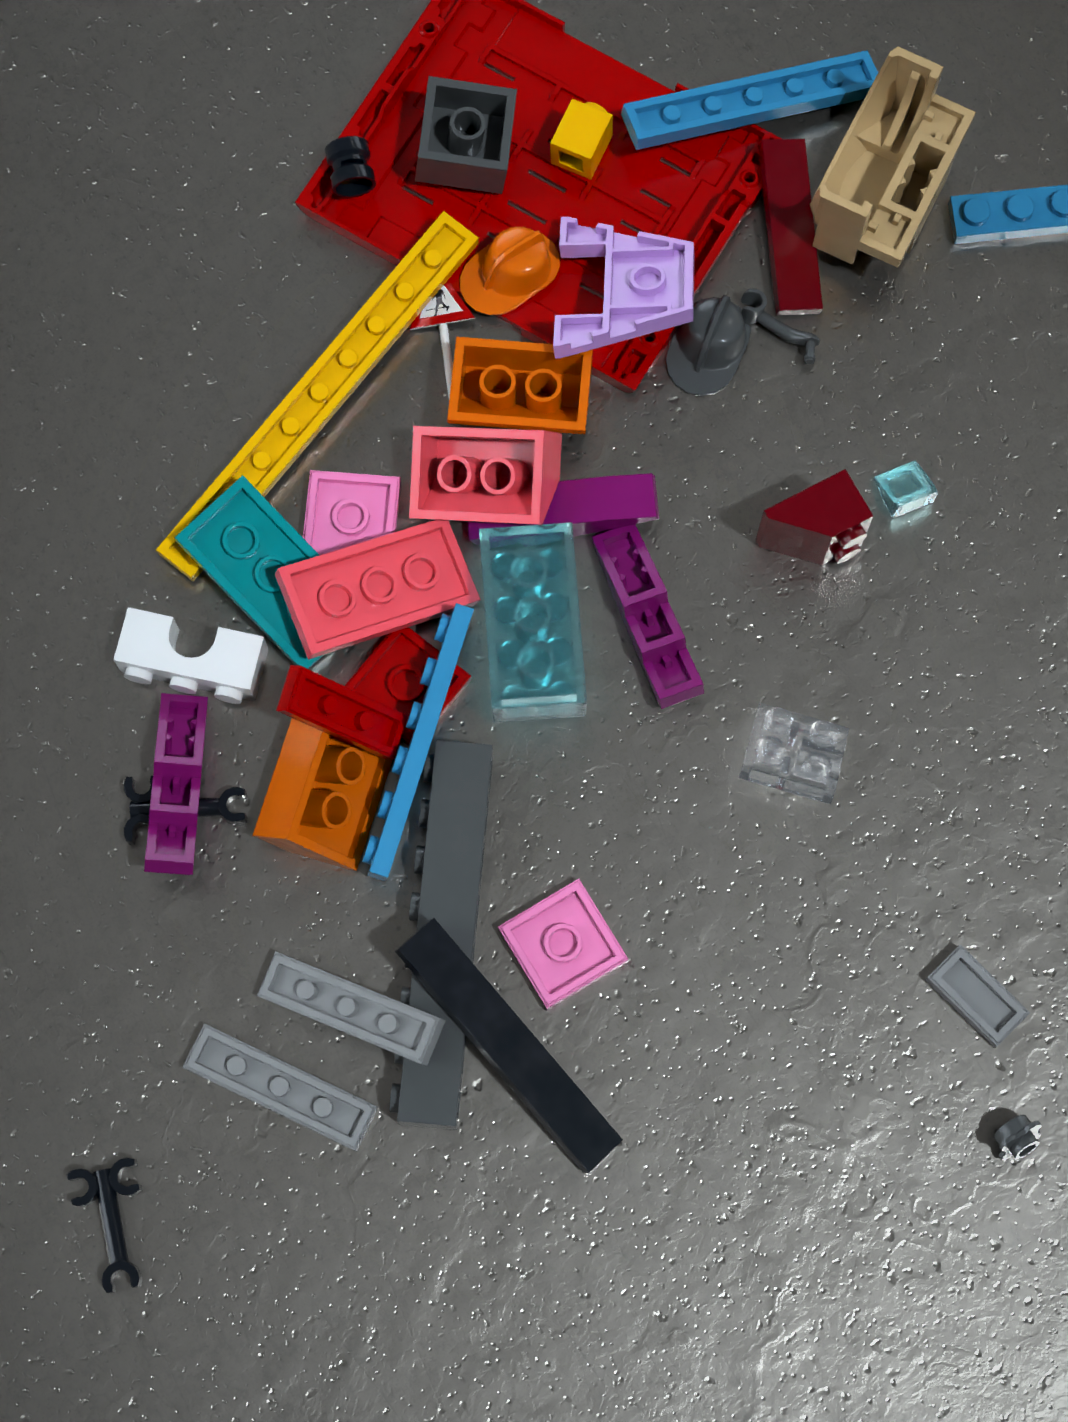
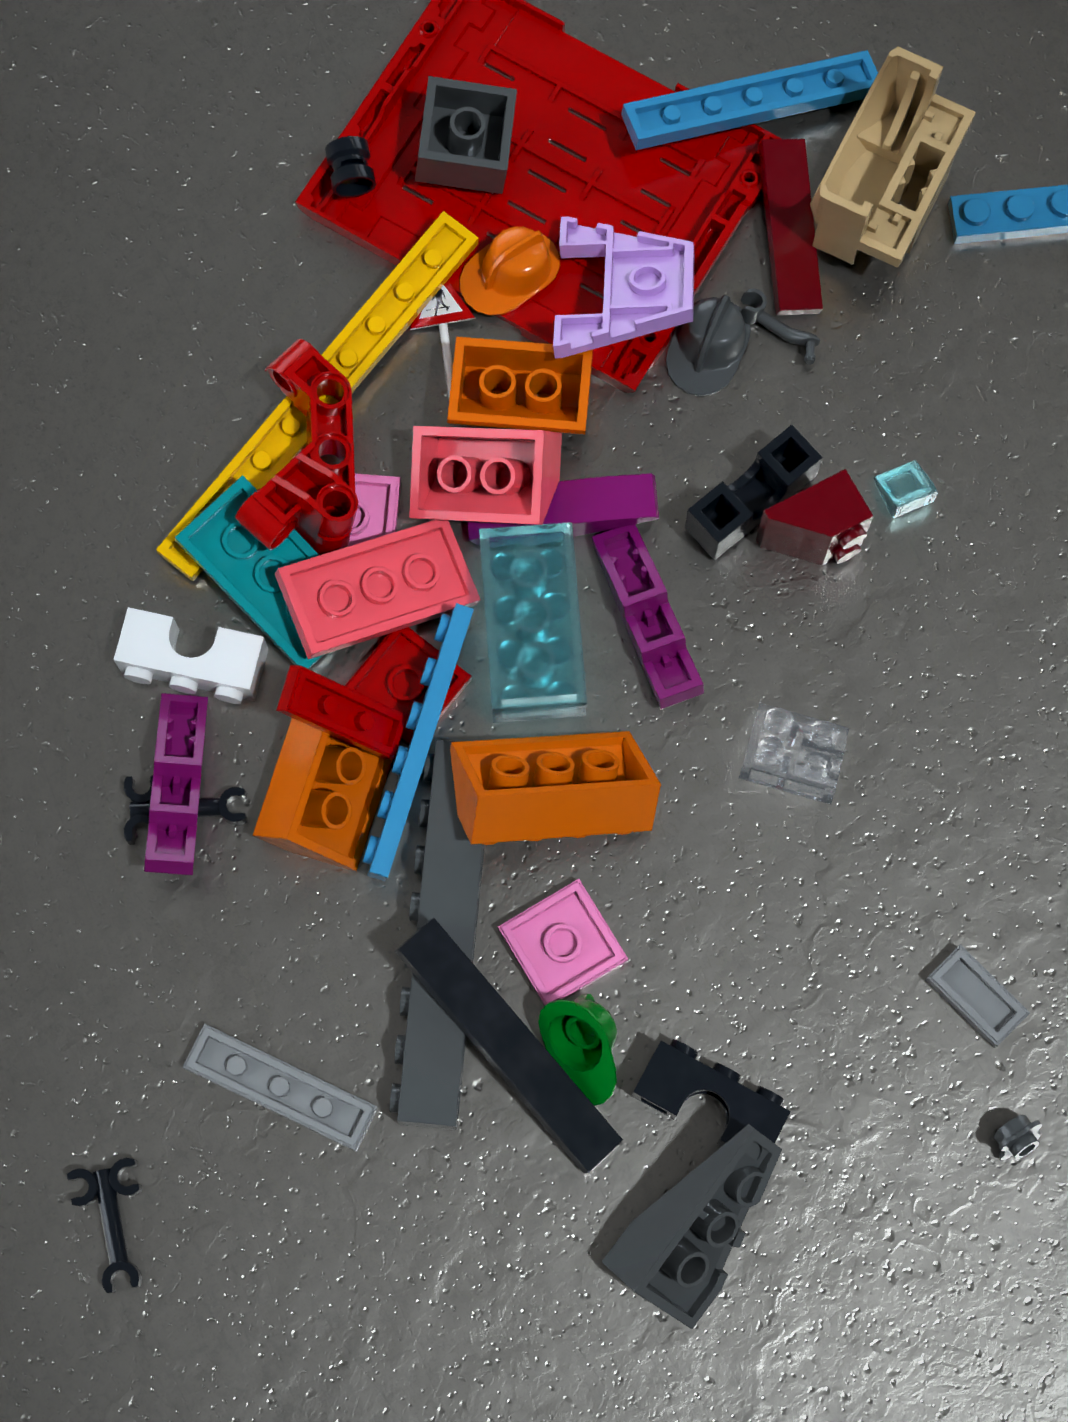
light grey tile [257,951,446,1066] -> none
yellow brick [550,99,613,180] -> none
none -> red connector [235,339,359,555]
none -> orange slope [450,731,661,845]
none -> green piece [538,994,617,1106]
none -> dark grey wedge [602,1124,782,1329]
none -> black arch [631,1039,791,1146]
none -> black arch [685,425,823,560]

